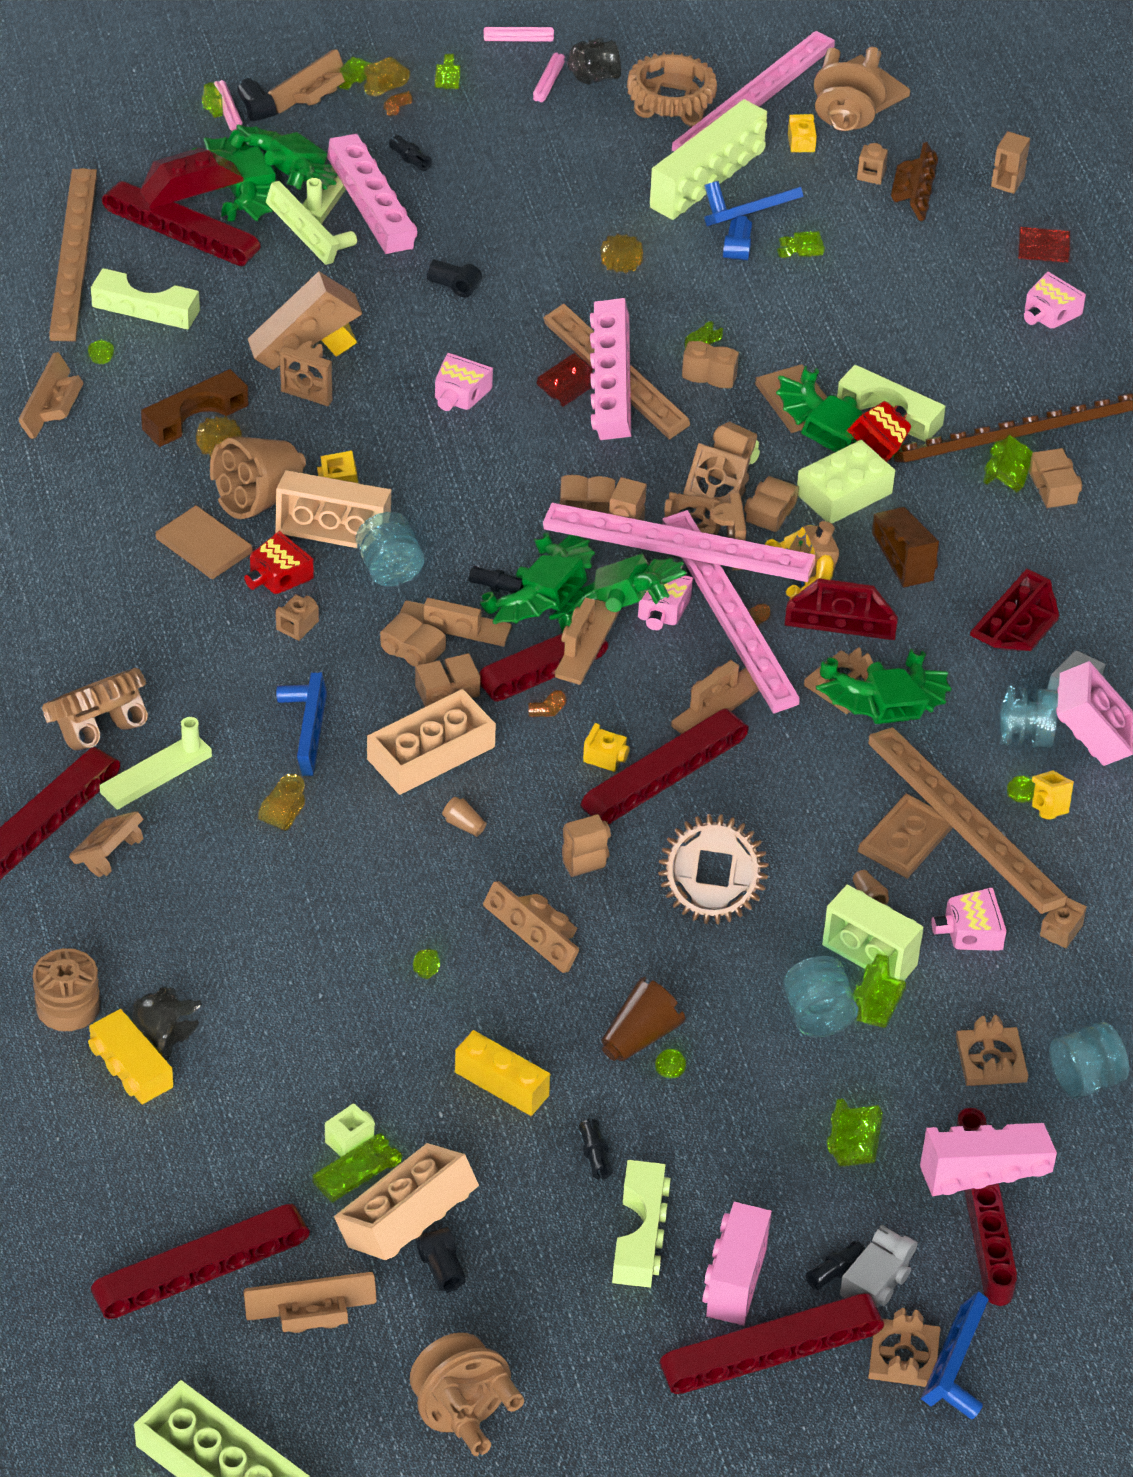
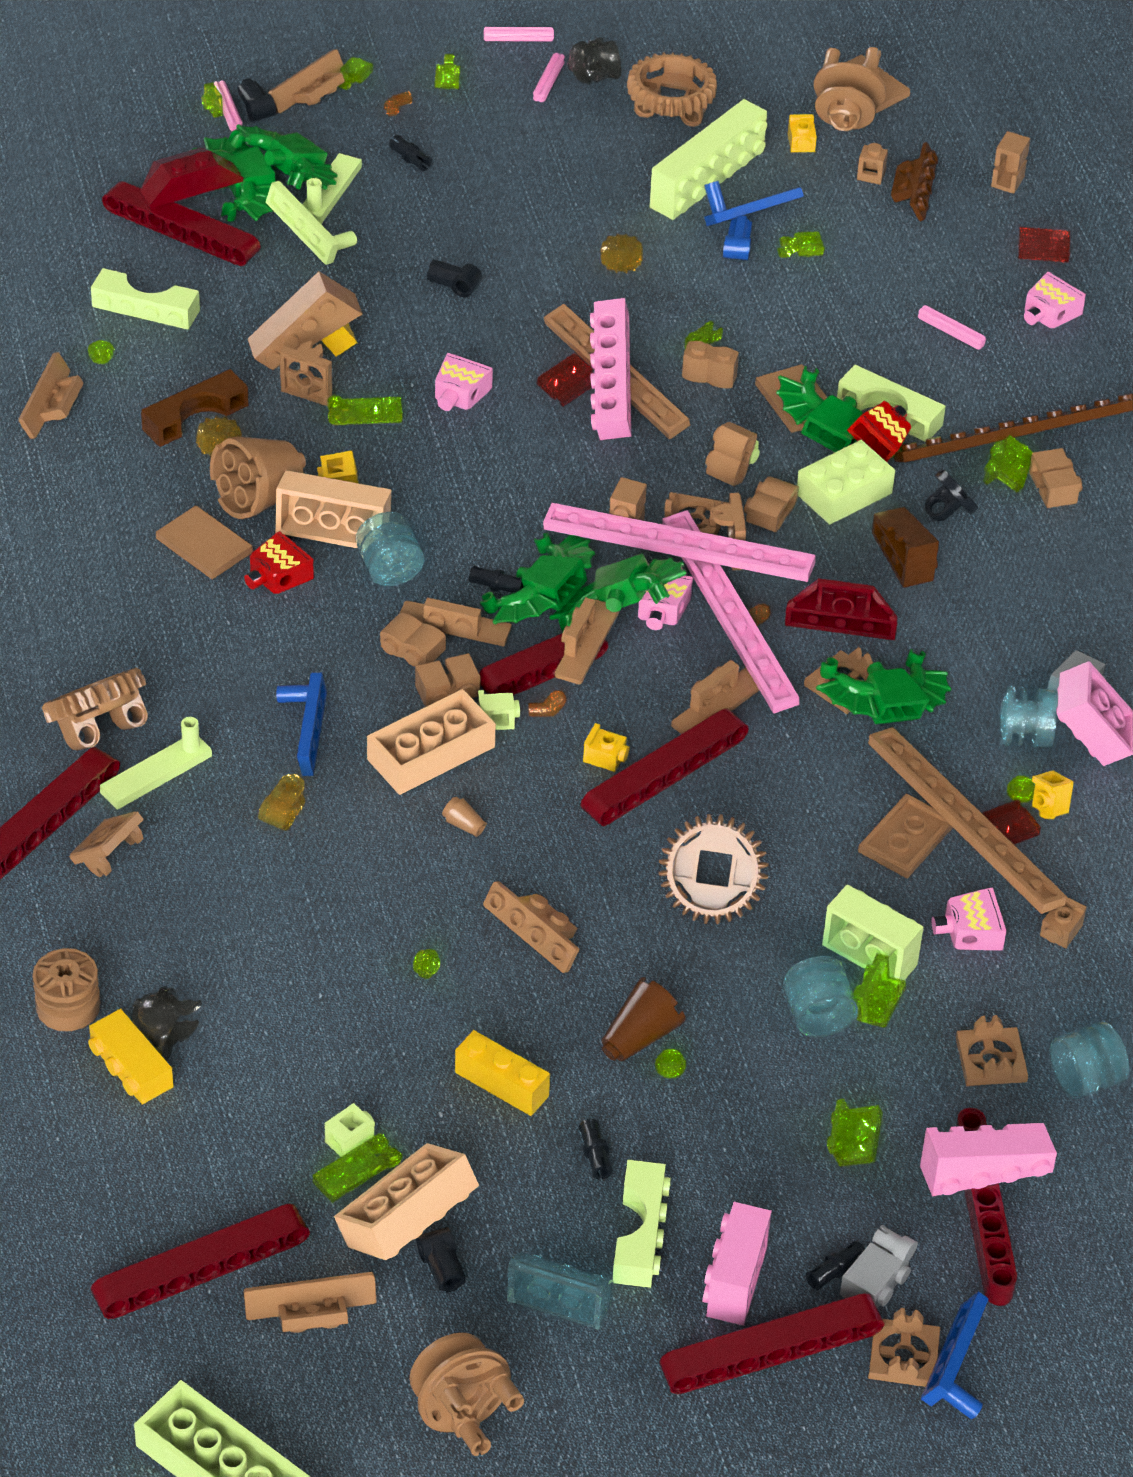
medium nougat plate [49,168,97,341] -> none
medium nougat brick [276,595,319,641] -> none
bright pink brick [327,134,417,254] -> none
clear yellow piece [364,56,410,96] -> none
medium nougat brick [560,475,615,514] -> none
medium nougat brick [562,814,611,877] -> none
bright pink plate [672,31,835,151] -> none
medium nougat piece [683,443,751,502] -> none
torso [765,521,839,600] -> none
medium nougat cone [853,870,889,905] -> none
dark red wedge [970,568,1060,651] -> none
none -> clear neon green plate [327,395,402,425]
none -> yellowish green brick [478,690,520,730]
none -> clear light blue slope [507,1252,614,1330]
none -> bright pink axle [918,305,986,350]
none -> black tile [925,468,978,521]
none -> clear red plate [982,799,1041,845]

